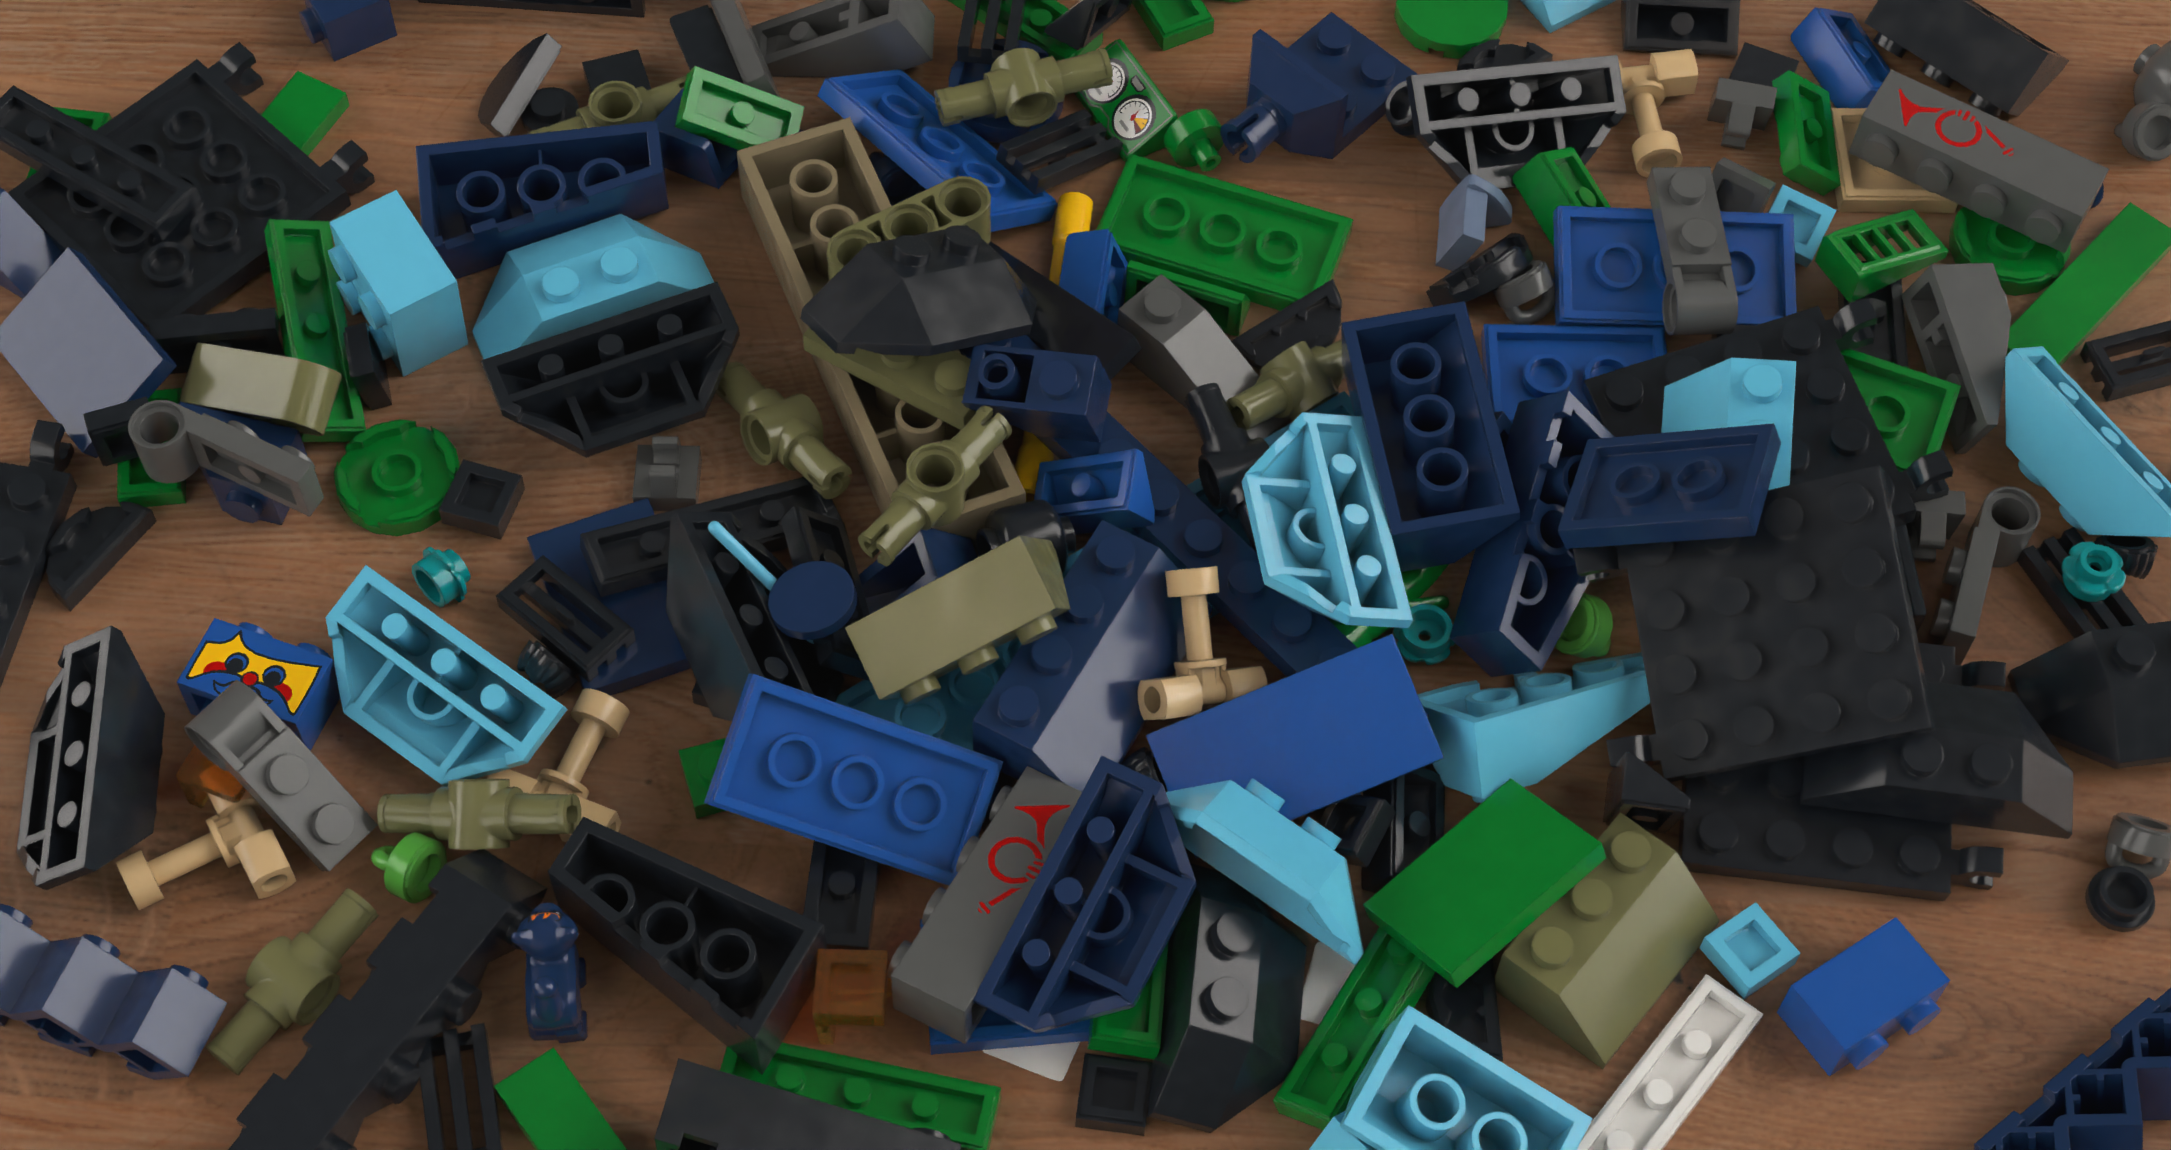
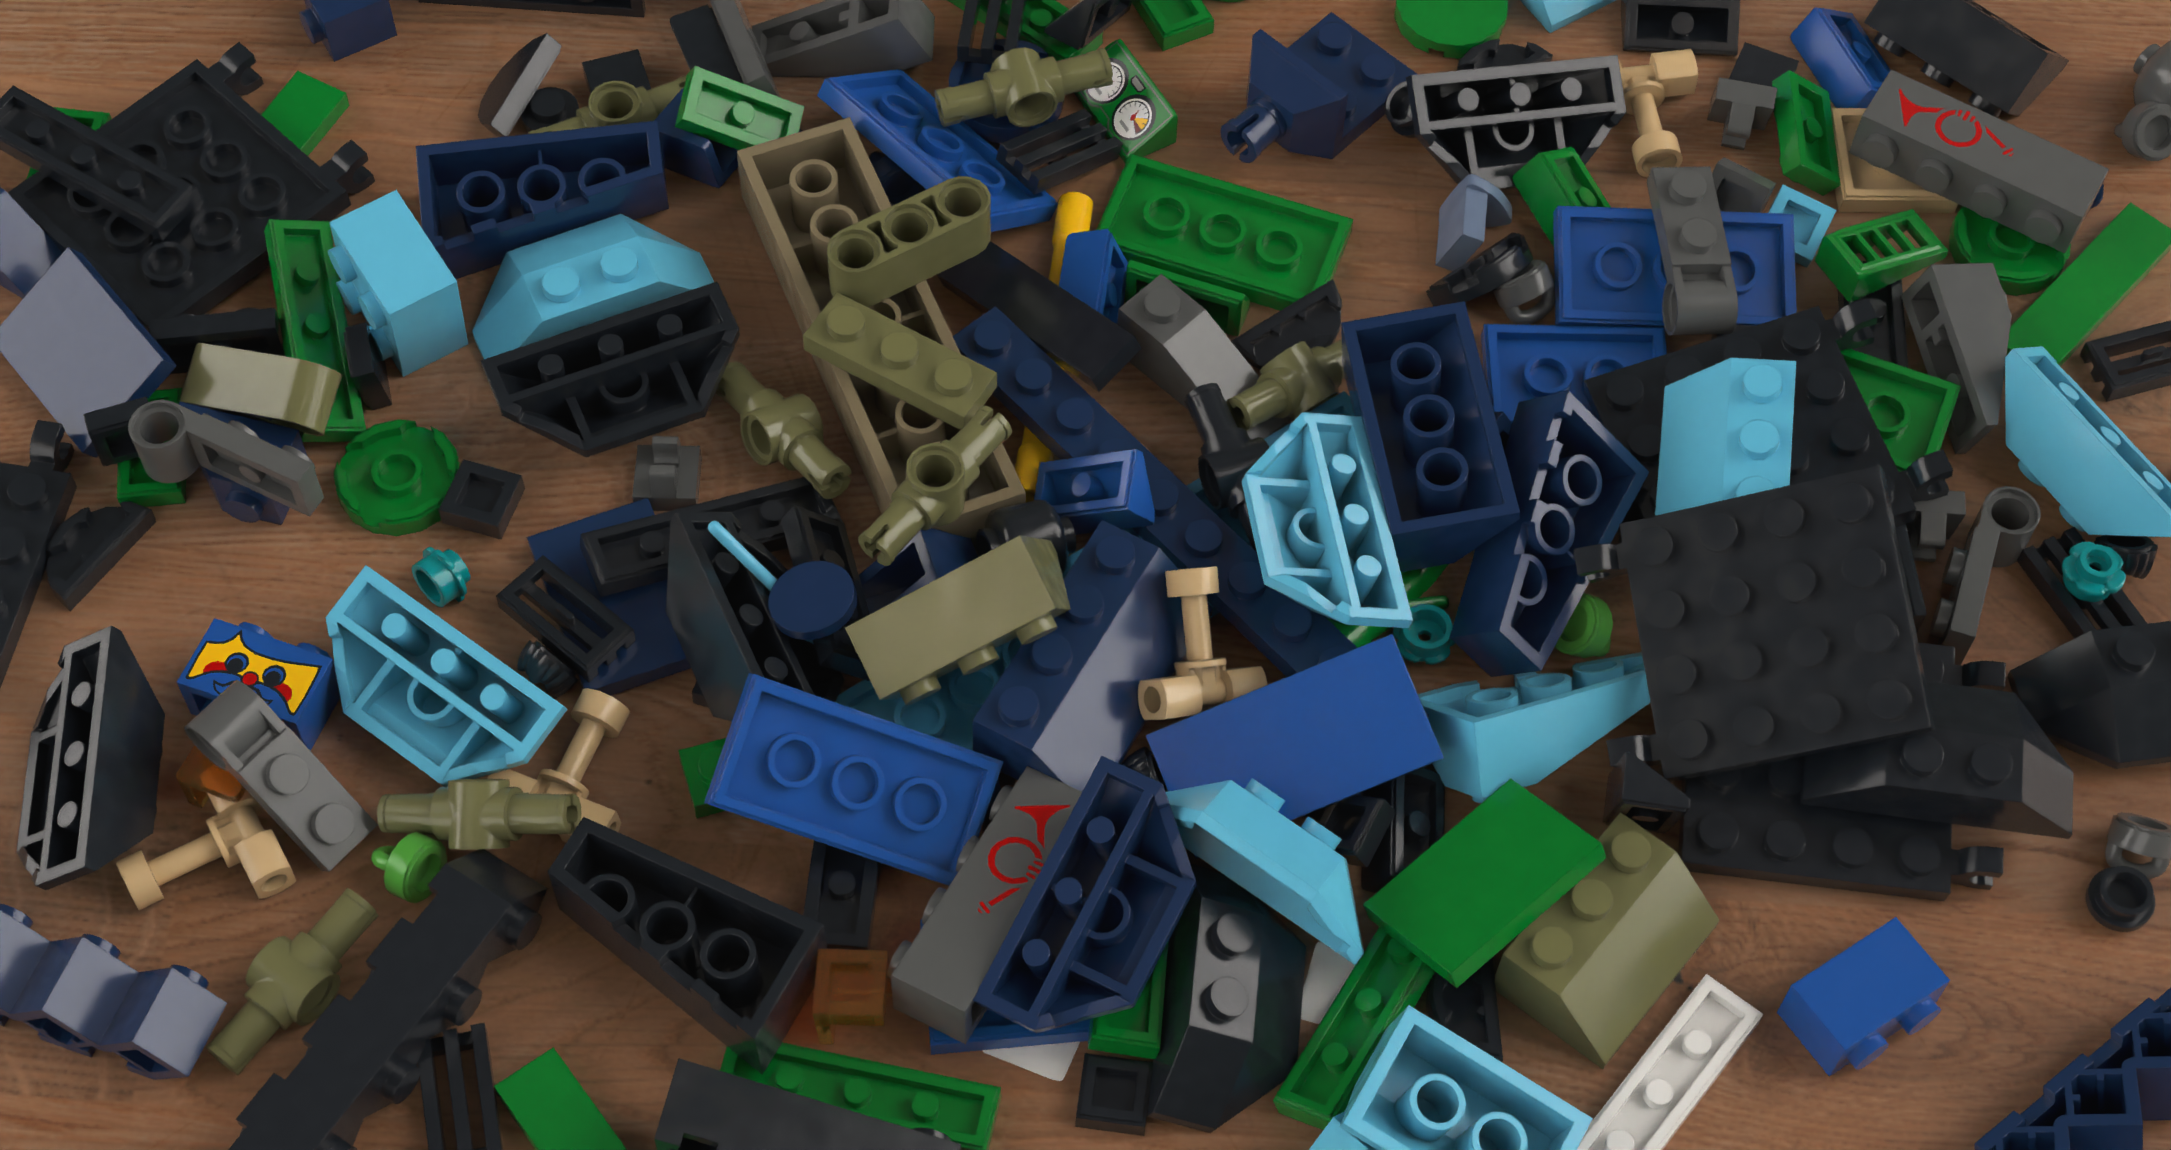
dark blue animal [511,903,588,1044] -> none
black wedge [800,225,1038,356] -> none
dark blue slope [962,344,1112,443] -> none
green tile [1163,109,1224,172] -> none
dark blue plate [1558,423,1781,549] -> none
medium azure plate [1700,902,1801,999] -> none

